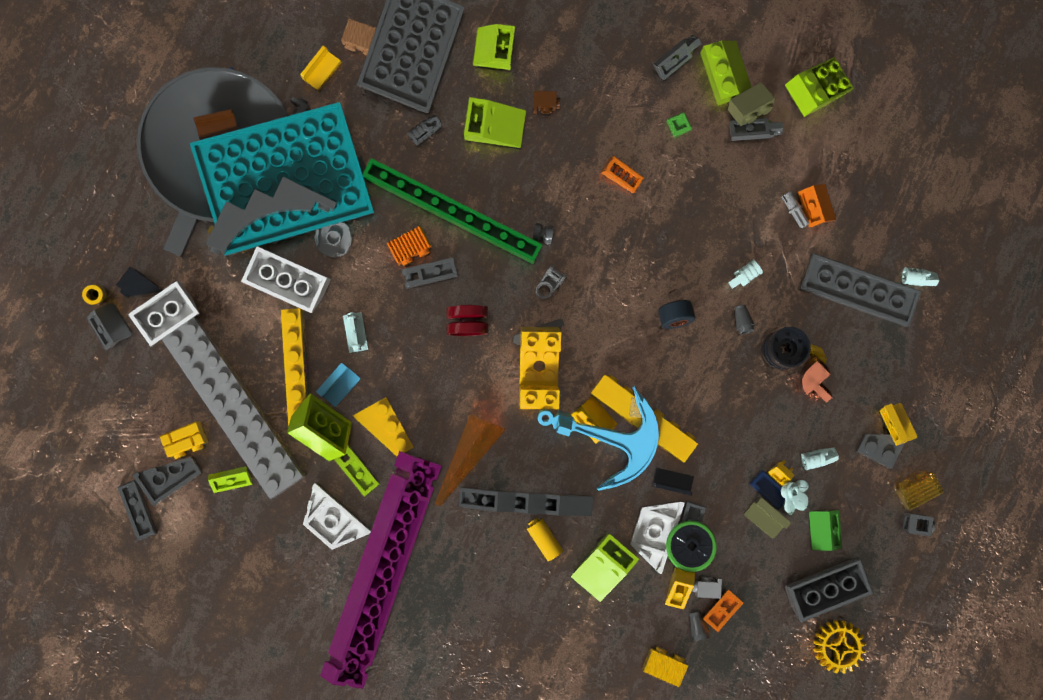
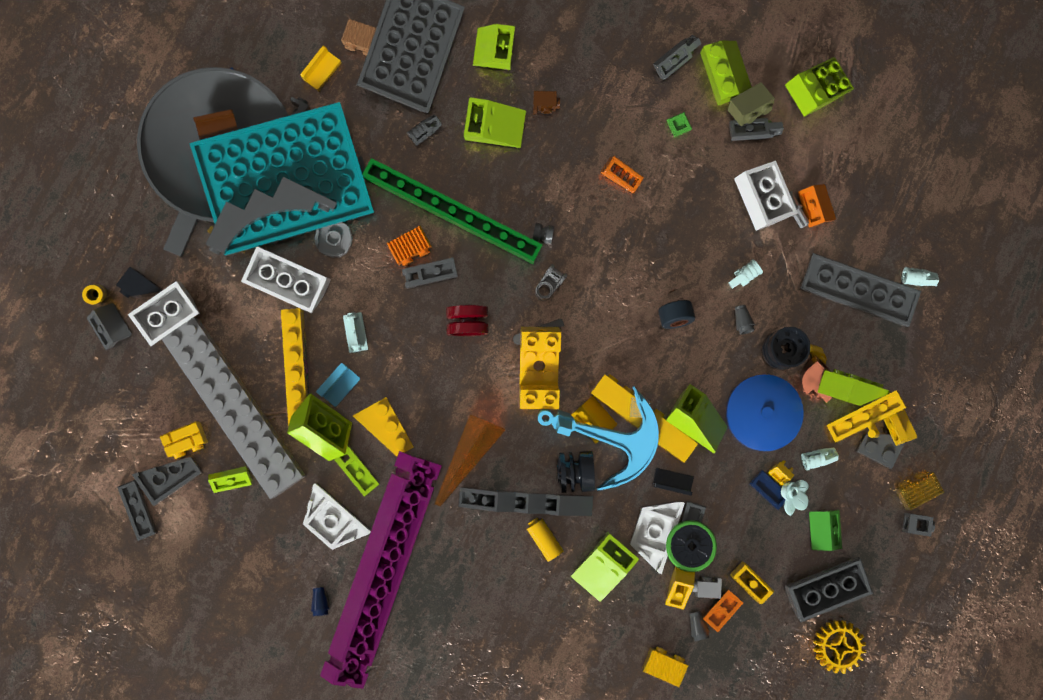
olive panel [744,497,791,539] -> none
none -> dark blue cone [311,587,330,617]
none -> black wheel [557,451,595,493]
none -> lime slope [666,384,728,453]
none -> blue dish [726,374,804,451]
none -> yellow brick [730,561,774,604]
none -> white slope [734,161,798,231]
none -> lime slope [818,369,890,406]
none -> yellow plate [827,390,907,443]

